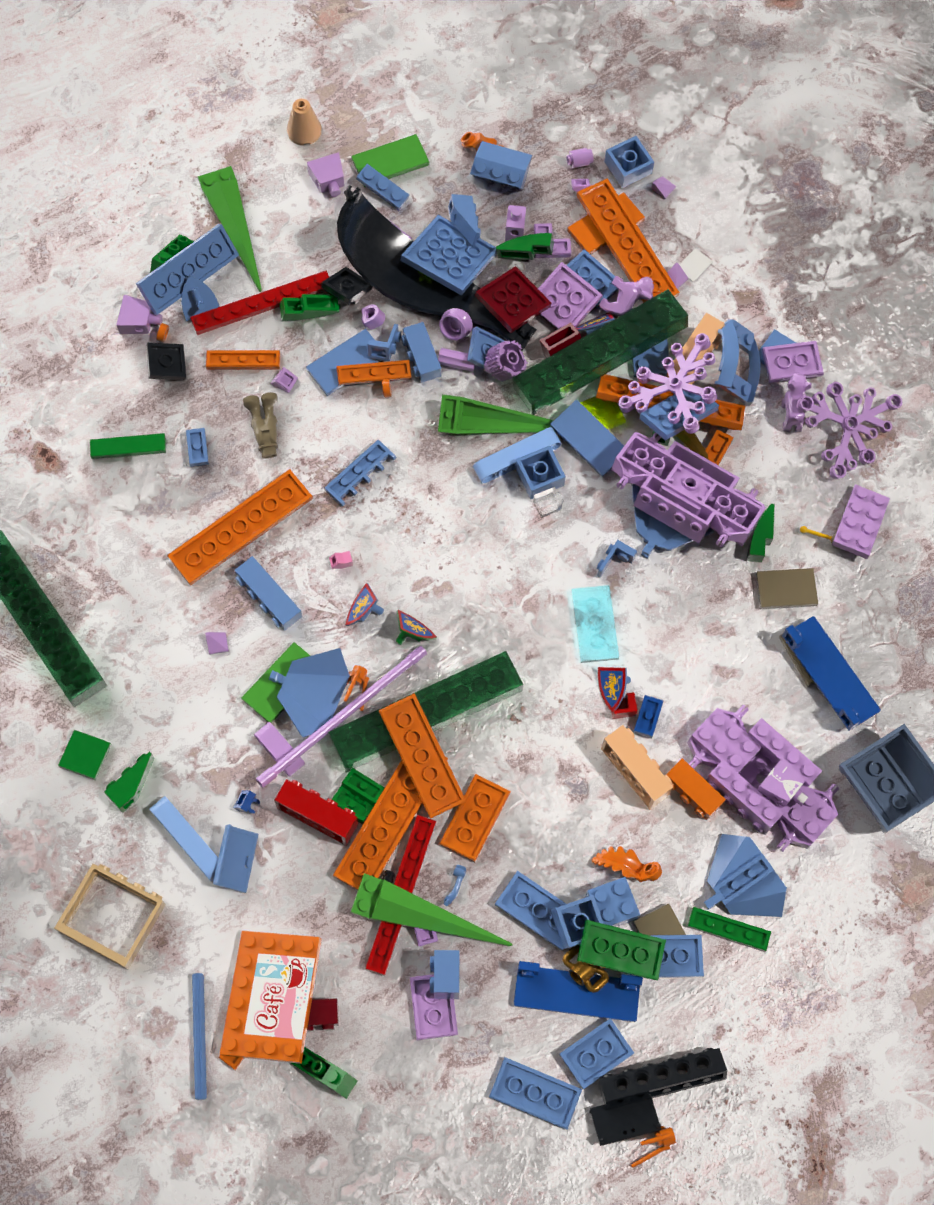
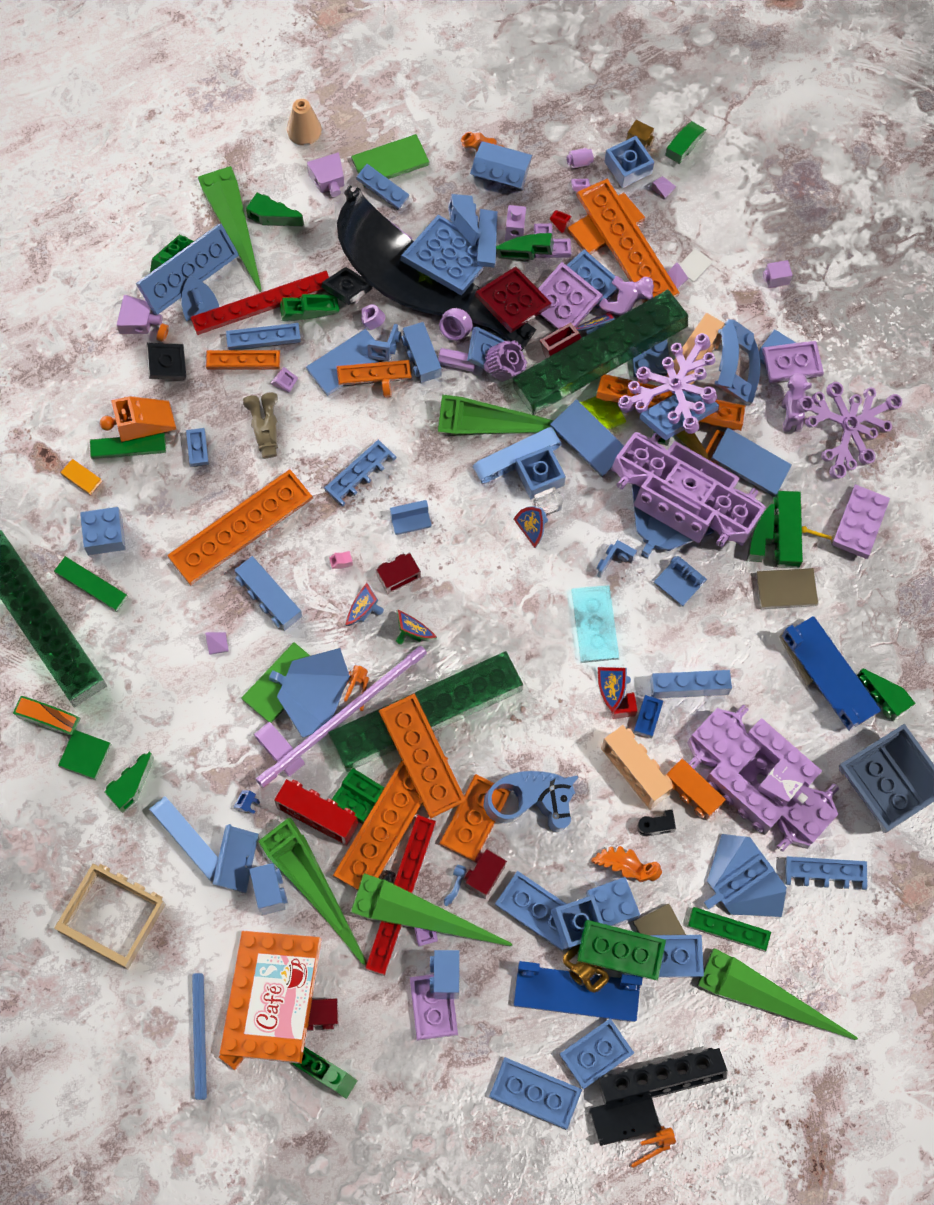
none -> slope [13,696,81,736]
none -> green tile [54,556,128,612]
none -> light orange tile [60,459,102,495]
none -> medium blue brick [80,507,126,555]
none -> orange slope [99,396,177,442]
none -> medium blue plate [226,323,301,350]
none -> green slope [246,192,304,227]
none -> medium blue brick [249,863,288,916]
none -> bright green plate [258,818,367,965]
none -> dark red brick [376,553,421,595]
none -> medium blue panel [390,500,432,535]
none -> dark red brick [464,849,507,899]
none -> medium blue tile [477,209,498,268]
none -> medium blue animal [484,771,578,832]
none -> shield [513,506,548,548]
none -> red slope [550,210,572,233]
none -> pearl gold brick [626,120,655,149]
none -> black leg [637,809,676,836]
none -> medium blue brick [650,670,732,699]
none -> medium blue hinge [654,556,707,606]
none -> green slope [665,121,707,164]
none -> bright green plate [697,948,858,1040]
none -> medium blue tile [710,428,792,497]
none -> lavender brick [763,260,793,288]
none -> green brick [772,491,803,569]
none -> medium blue hinge [785,856,867,890]
none -> green slope [857,668,916,721]

